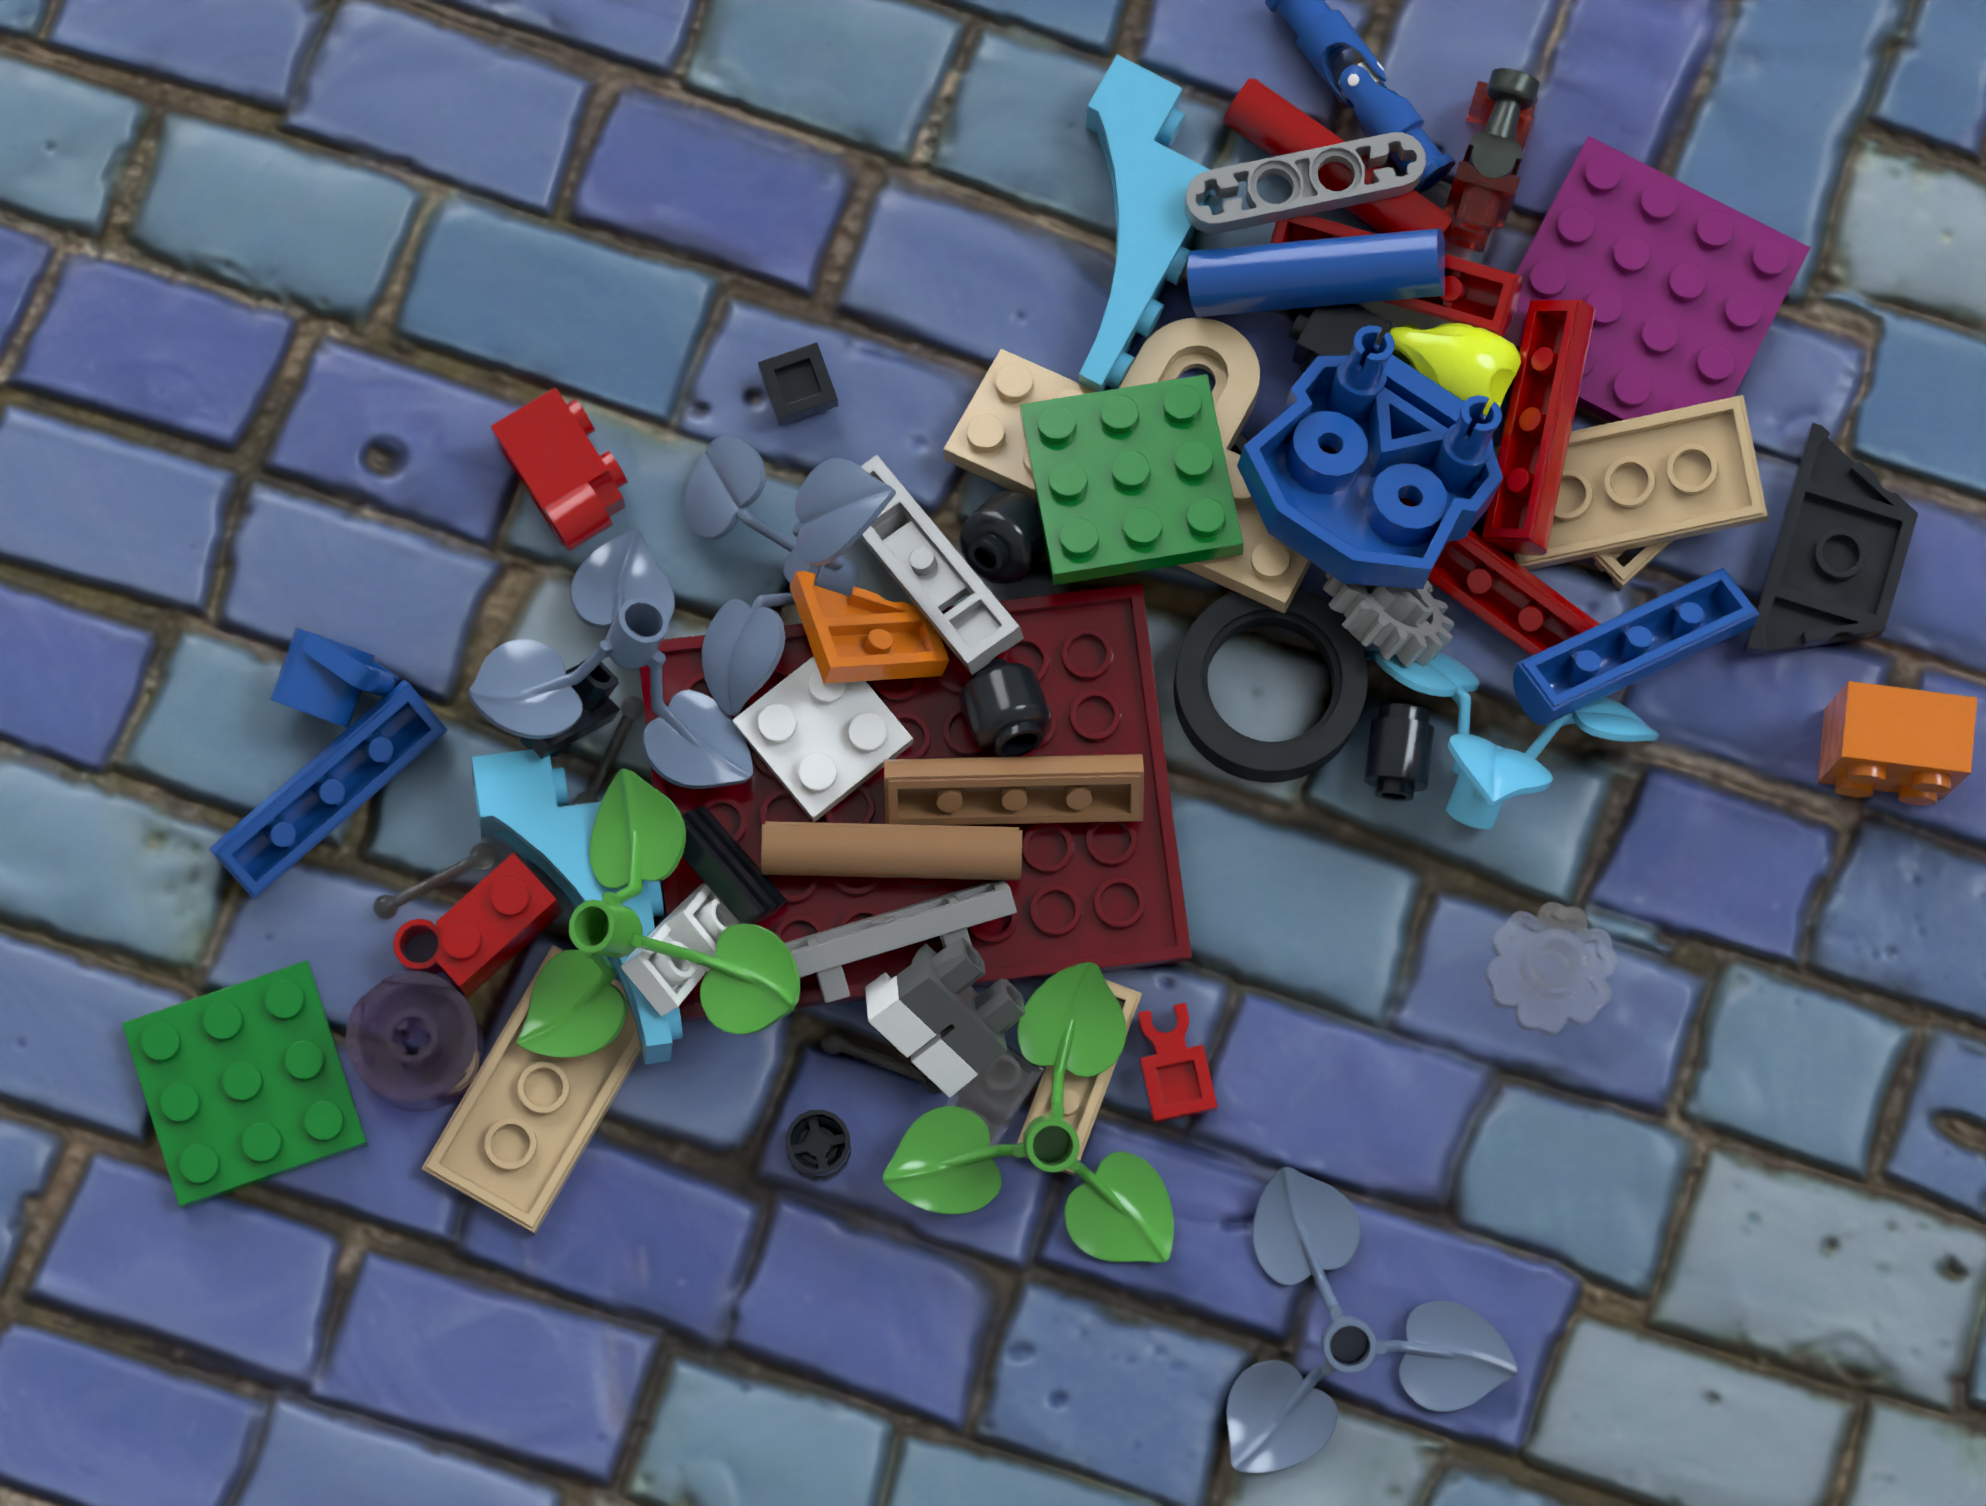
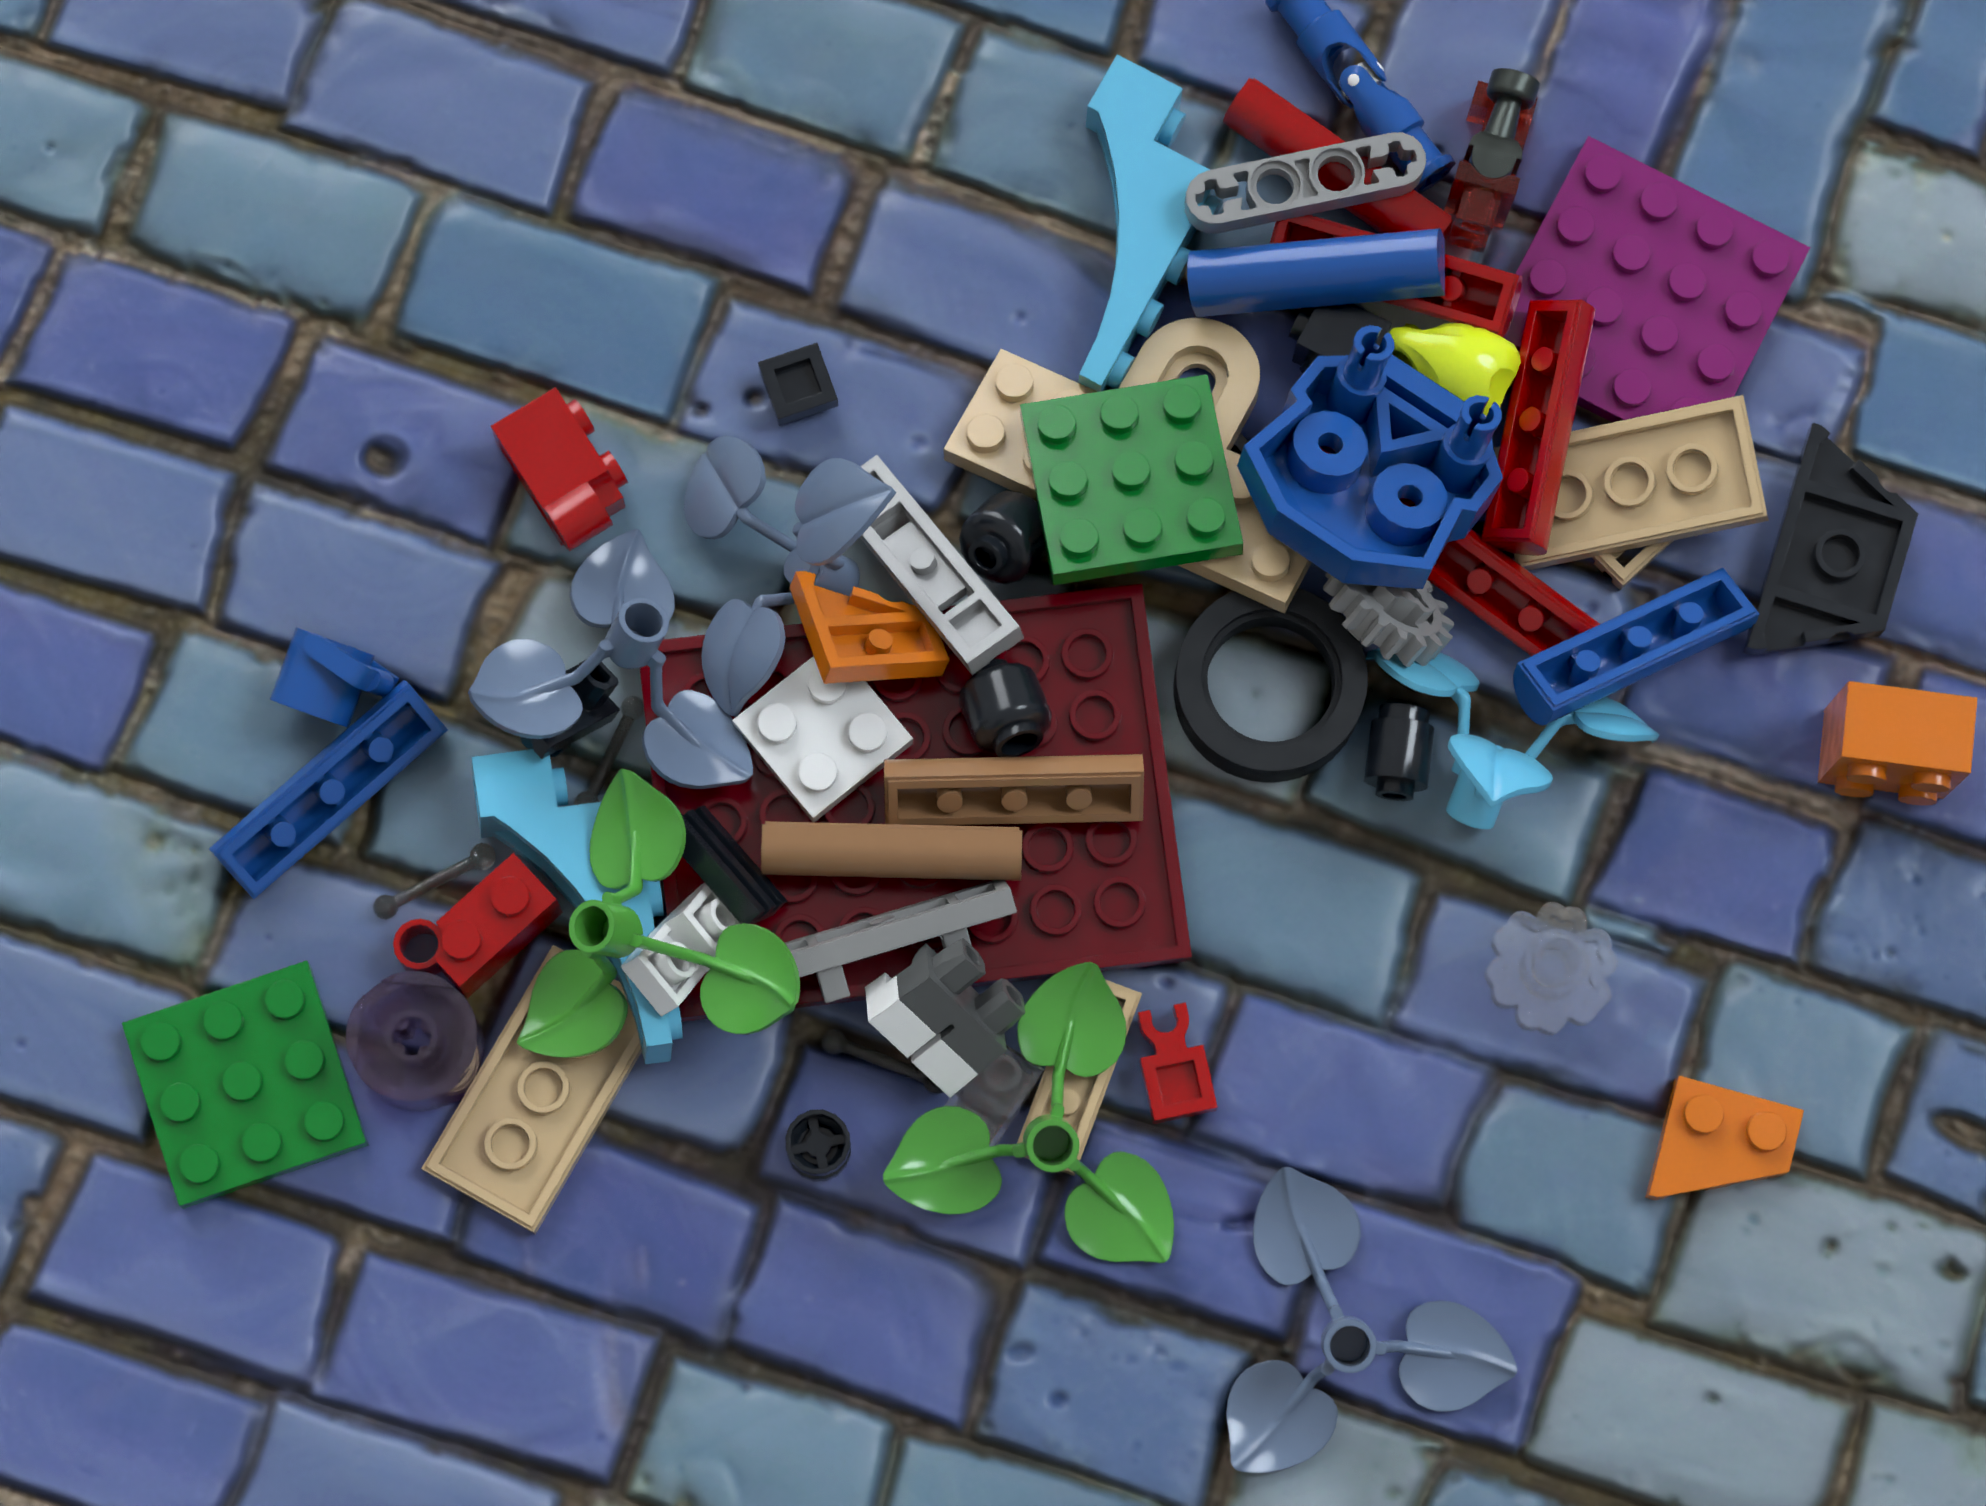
none -> orange wing [1645,1076,1804,1200]

